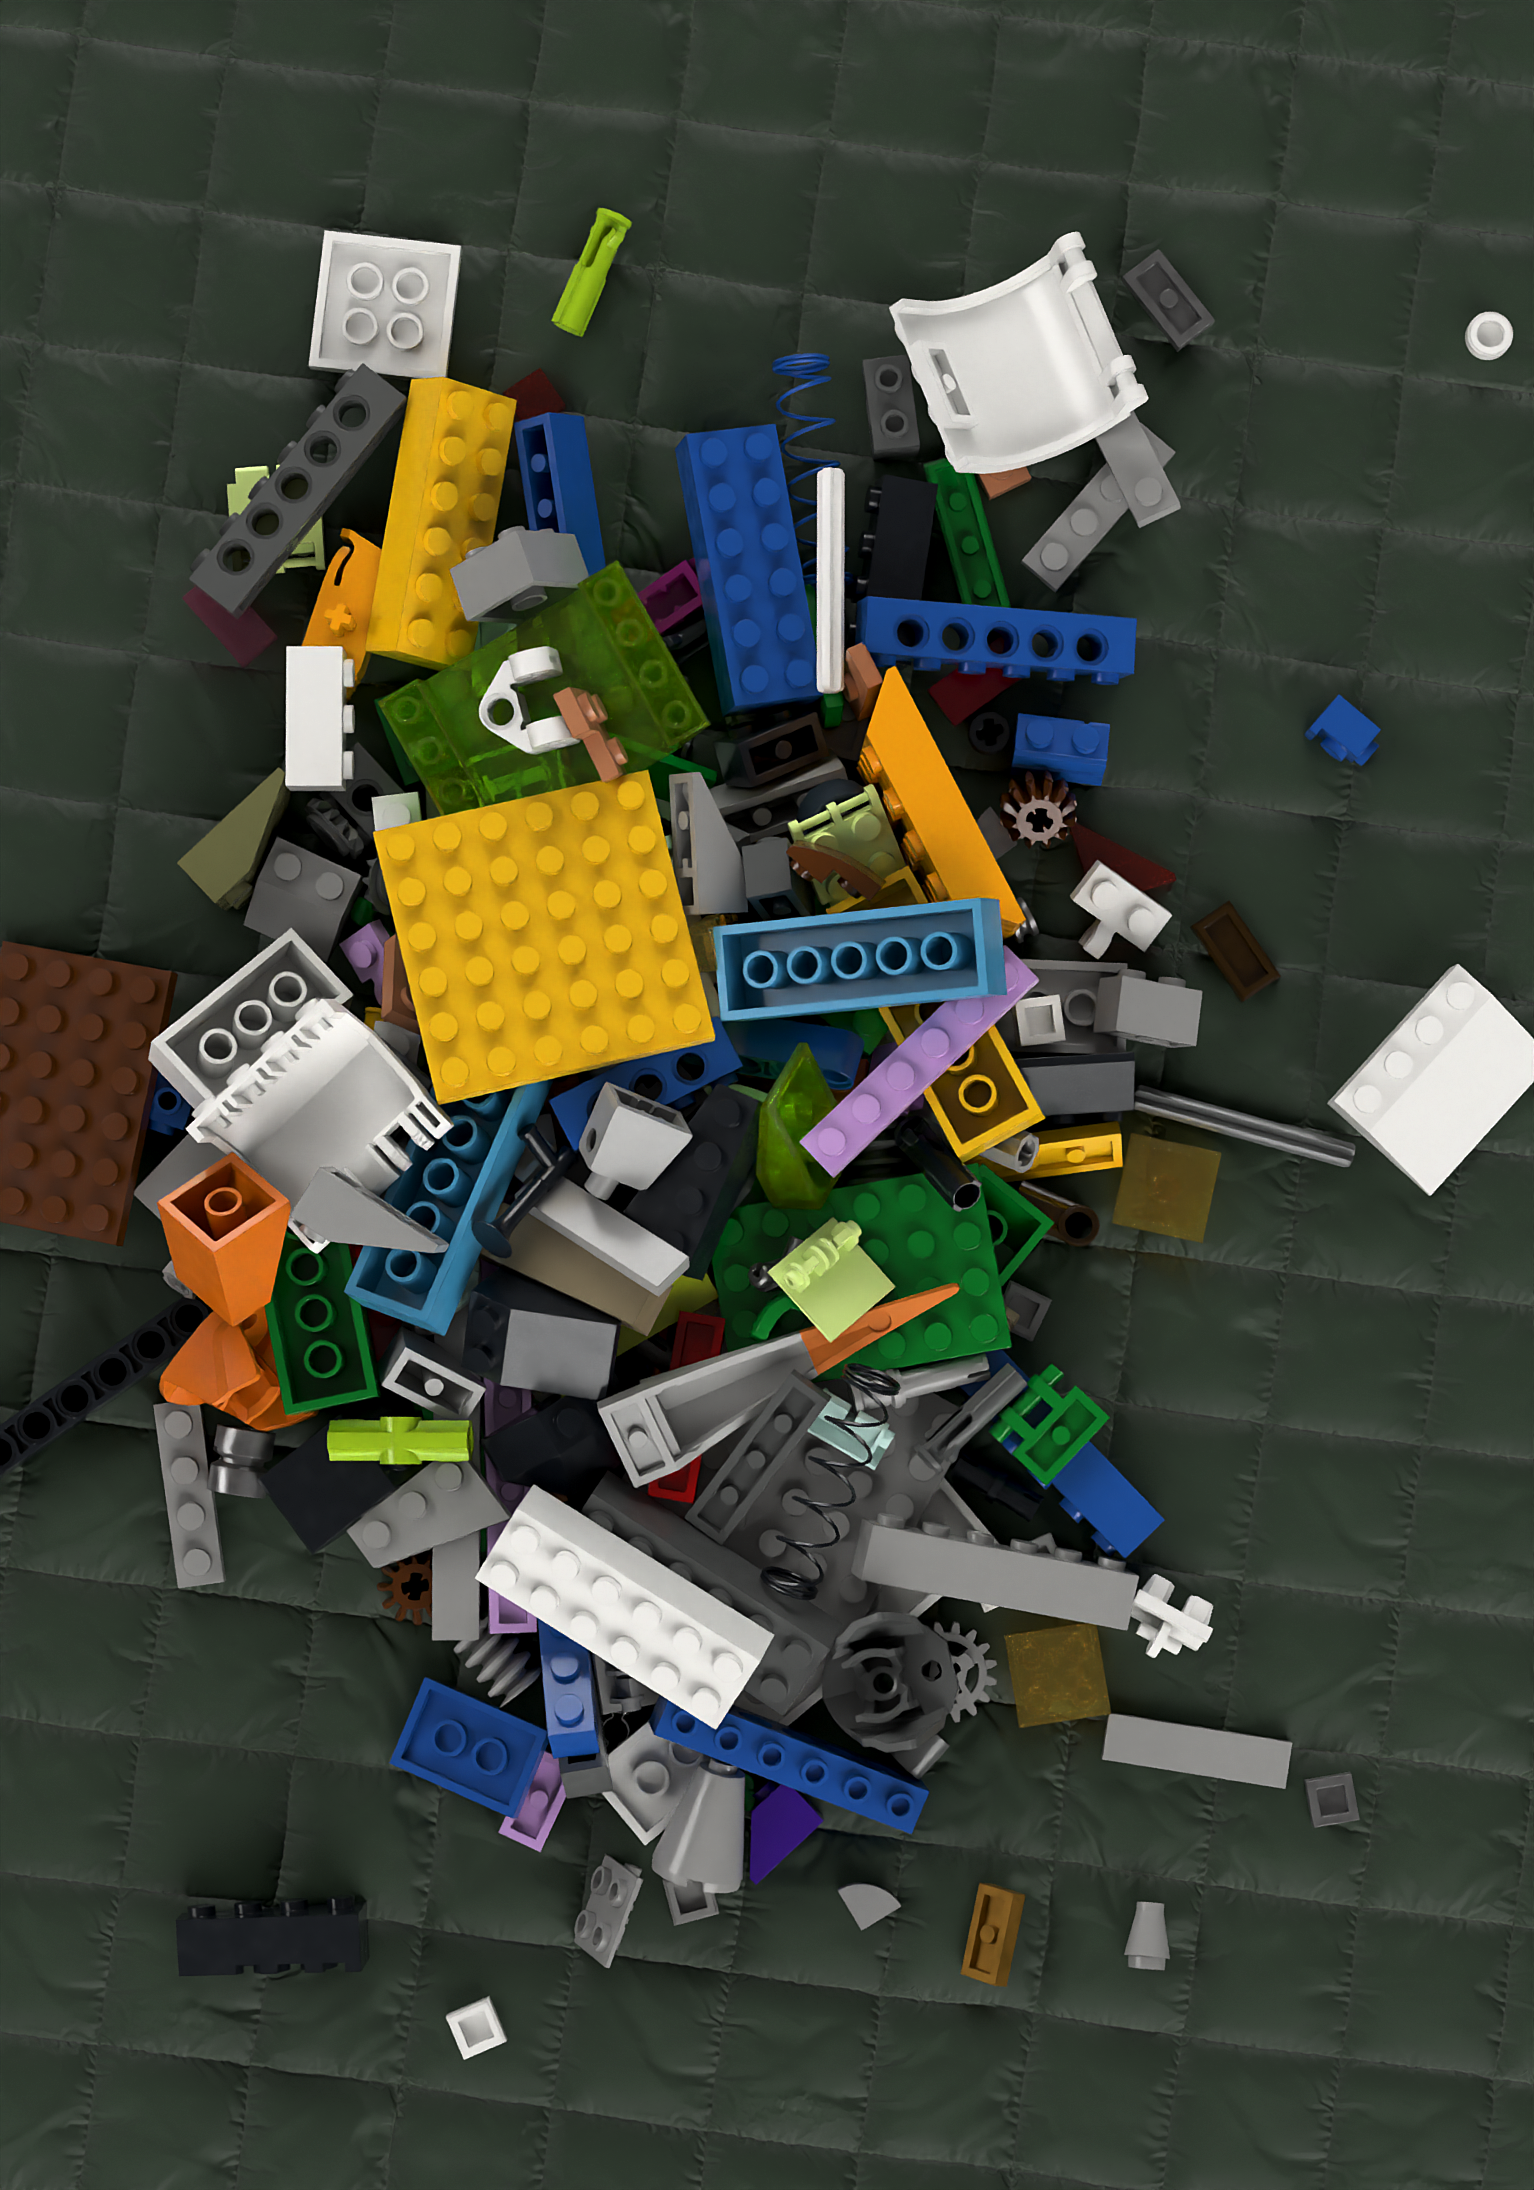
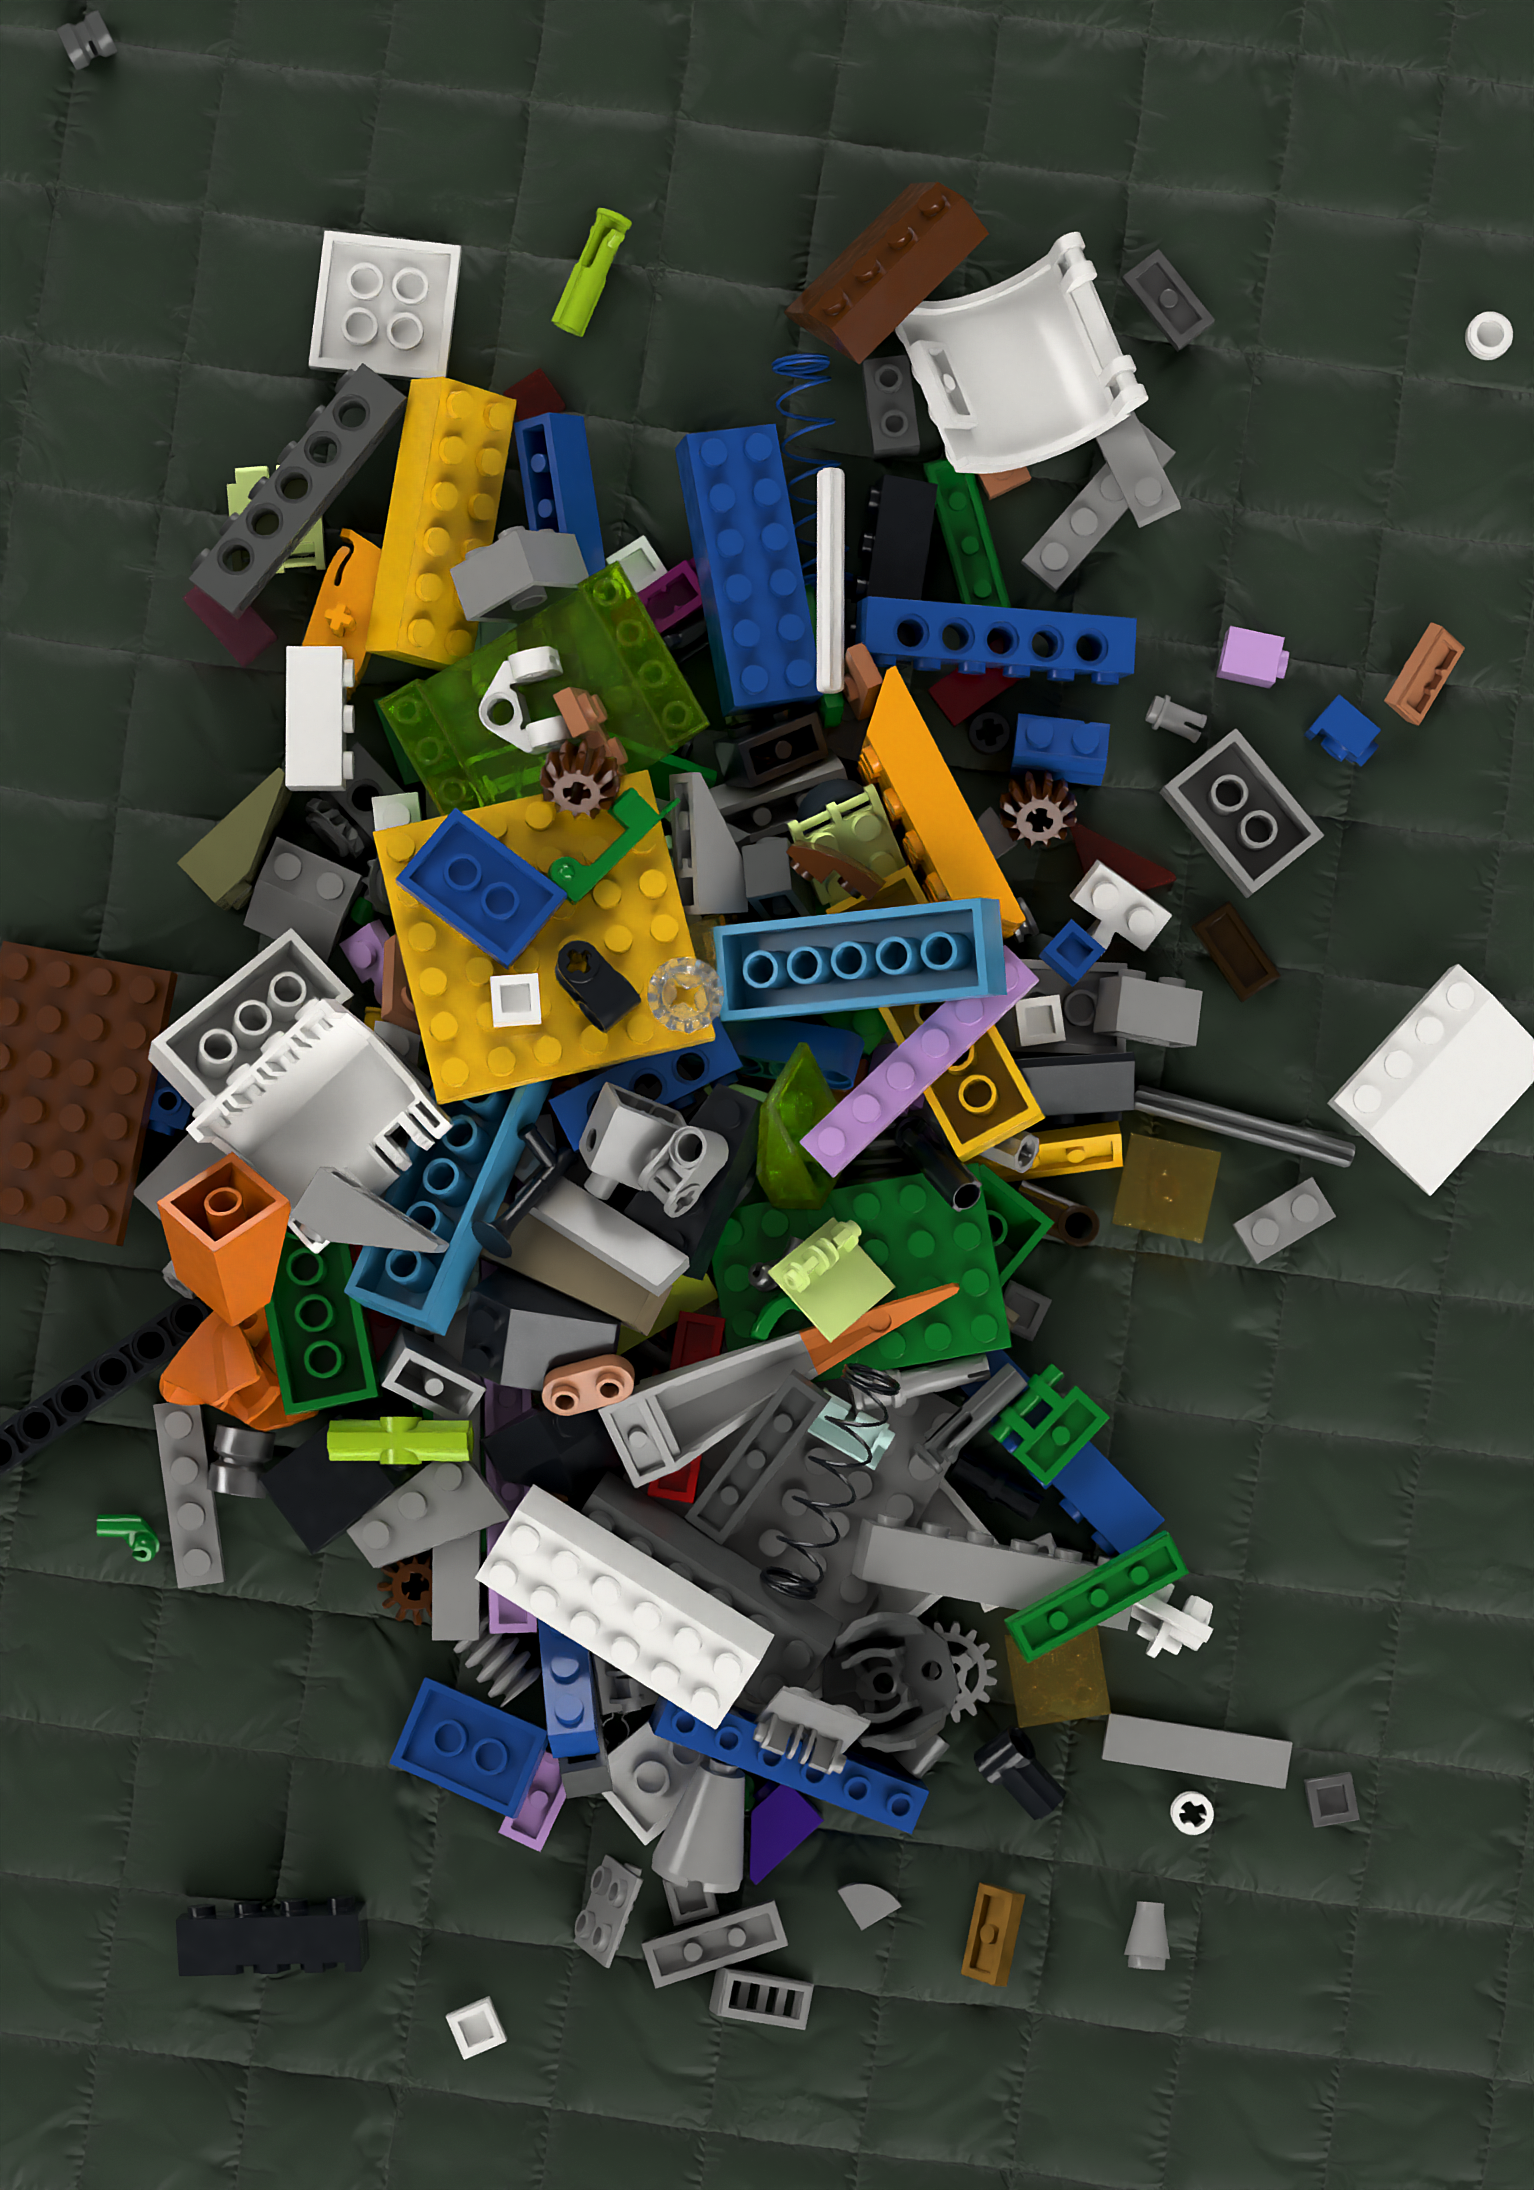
none -> dark grey wheel [56,9,118,71]
none -> green arm [97,1514,160,1562]
none -> blue plate [395,807,567,970]
none -> white plate [490,973,541,1027]
none -> reddish brown gear [539,738,621,820]
none -> nougat plate [542,1354,635,1416]
none -> green piece [548,788,681,905]
none -> black piece [554,940,641,1033]
none -> white plate [605,535,667,599]
none -> light grey piece [638,1126,729,1218]
none -> light grey plate [641,1898,788,1989]
none -> clear gear [647,957,724,1034]
none -> light grey slope [709,1966,814,2030]
none -> light grey hinge [752,1686,871,1775]
none -> reddish brown slope [784,182,989,364]
none -> black piece [974,1725,1066,1821]
none -> green tile [1004,1530,1189,1663]
none -> blue plate [1038,919,1106,987]
none -> light grey pin [1145,695,1207,743]
none -> light grey brick [1159,728,1324,899]
none -> white bush [1170,1791,1214,1835]
none -> lavender brick [1216,626,1289,689]
none -> light grey plate [1232,1177,1336,1264]
none -> nougat plate [1384,623,1465,726]

